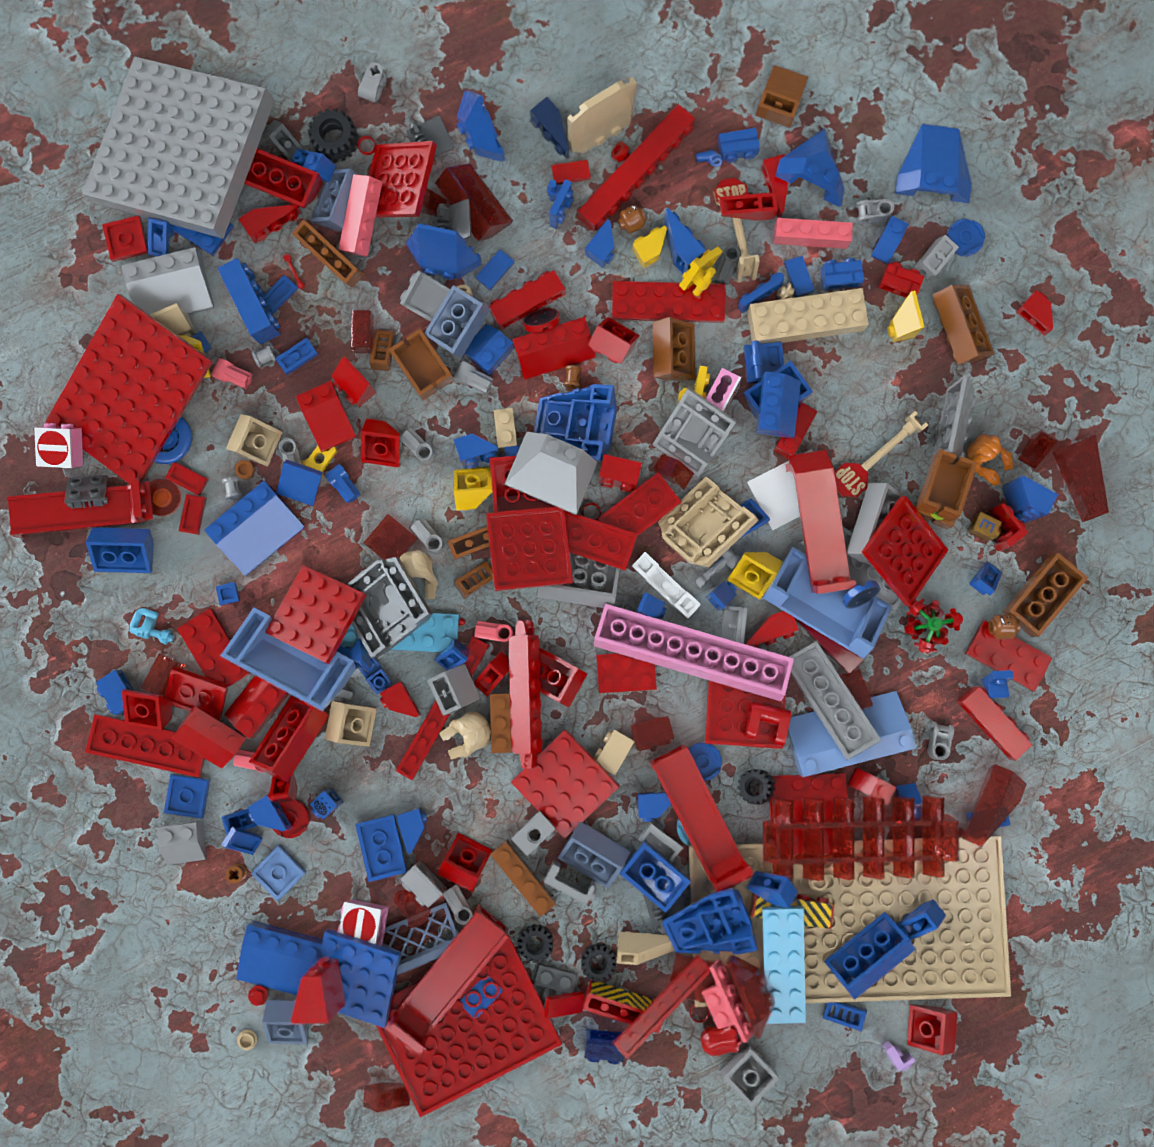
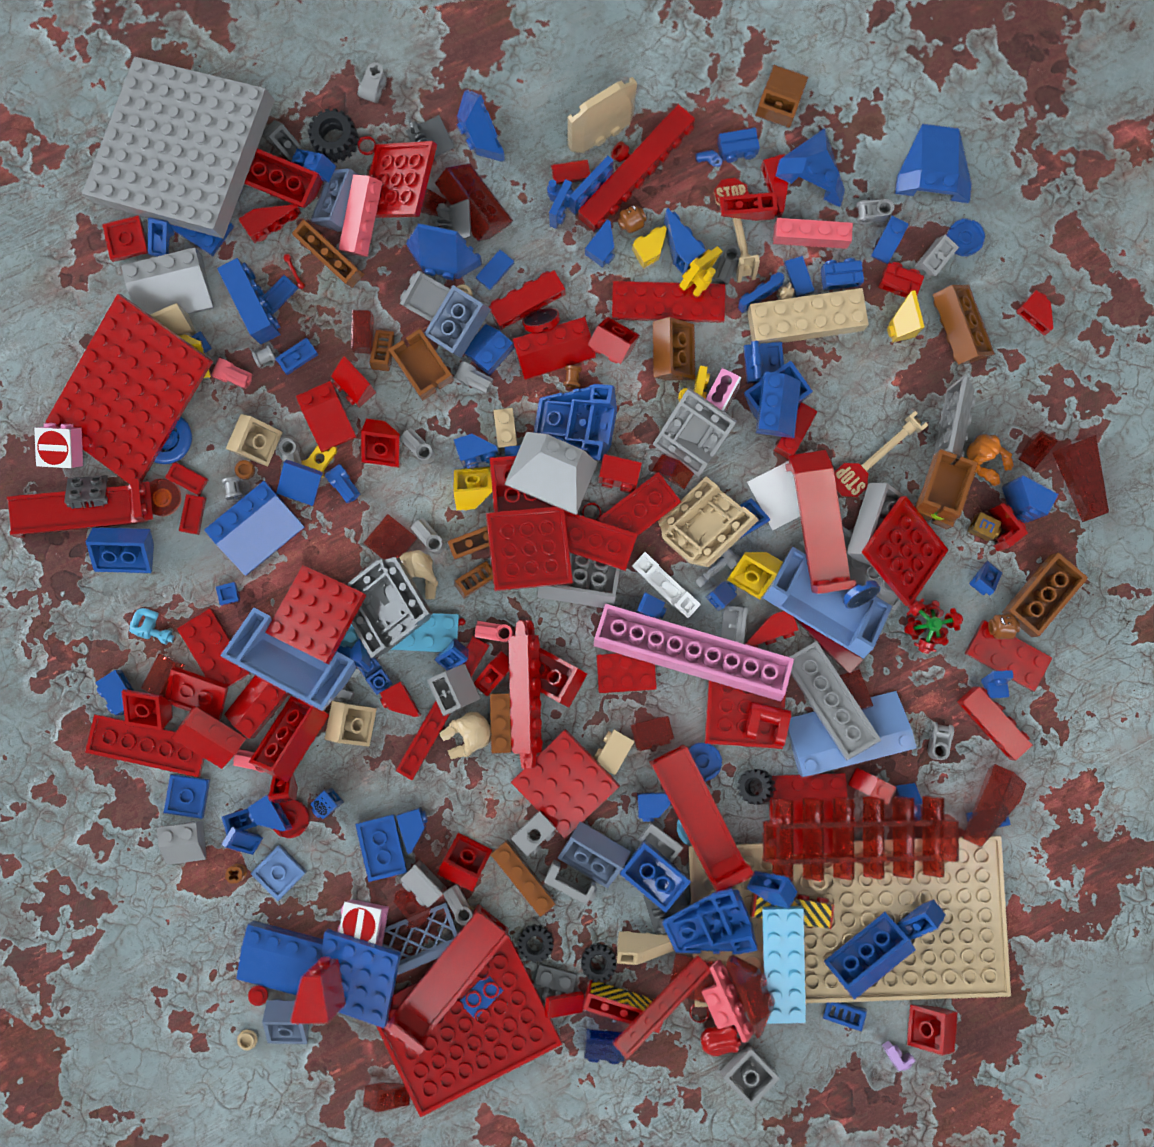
dark blue slope [530,97,569,159] -> none
none -> blue plate [570,156,614,215]

